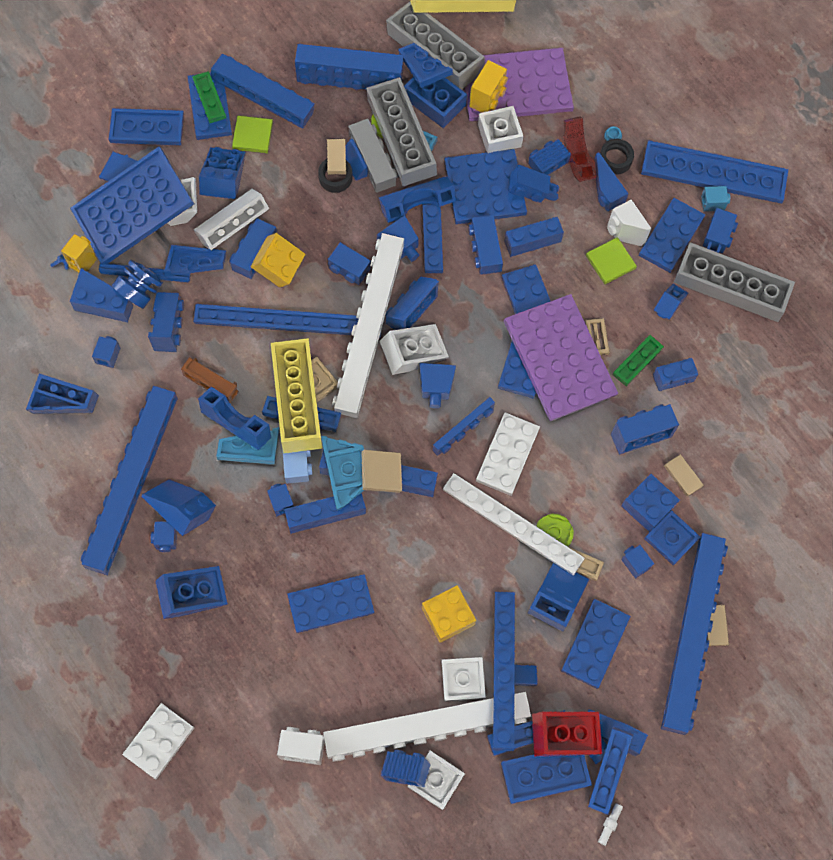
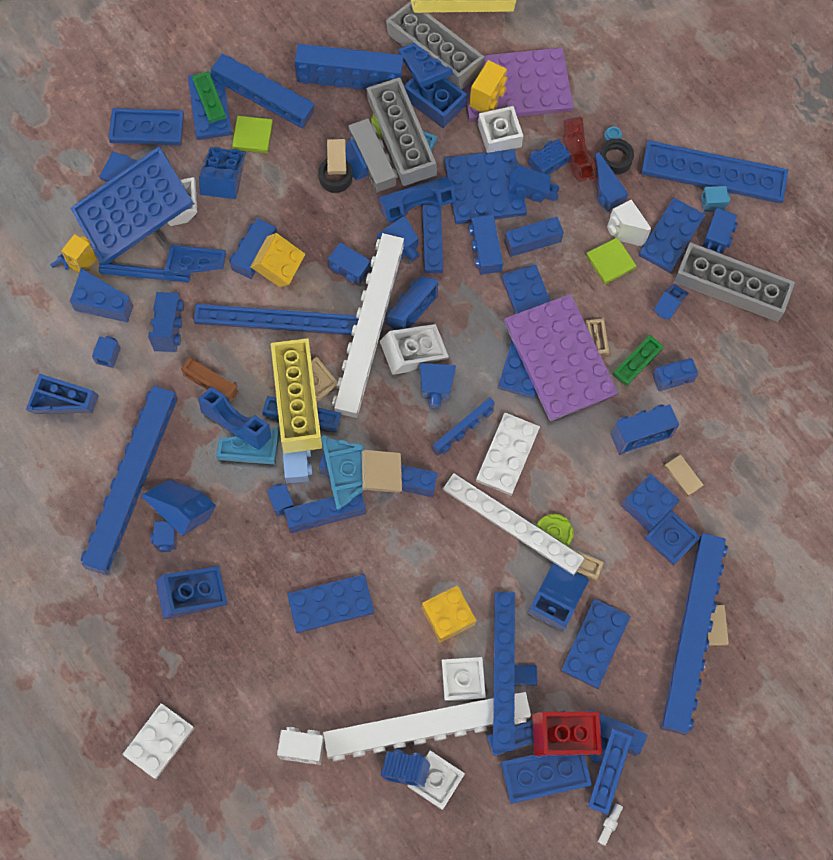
blue wheel [112,260,163,309] -> none
white brick [194,189,269,250] -> none
blue brick [622,545,654,579] -> none

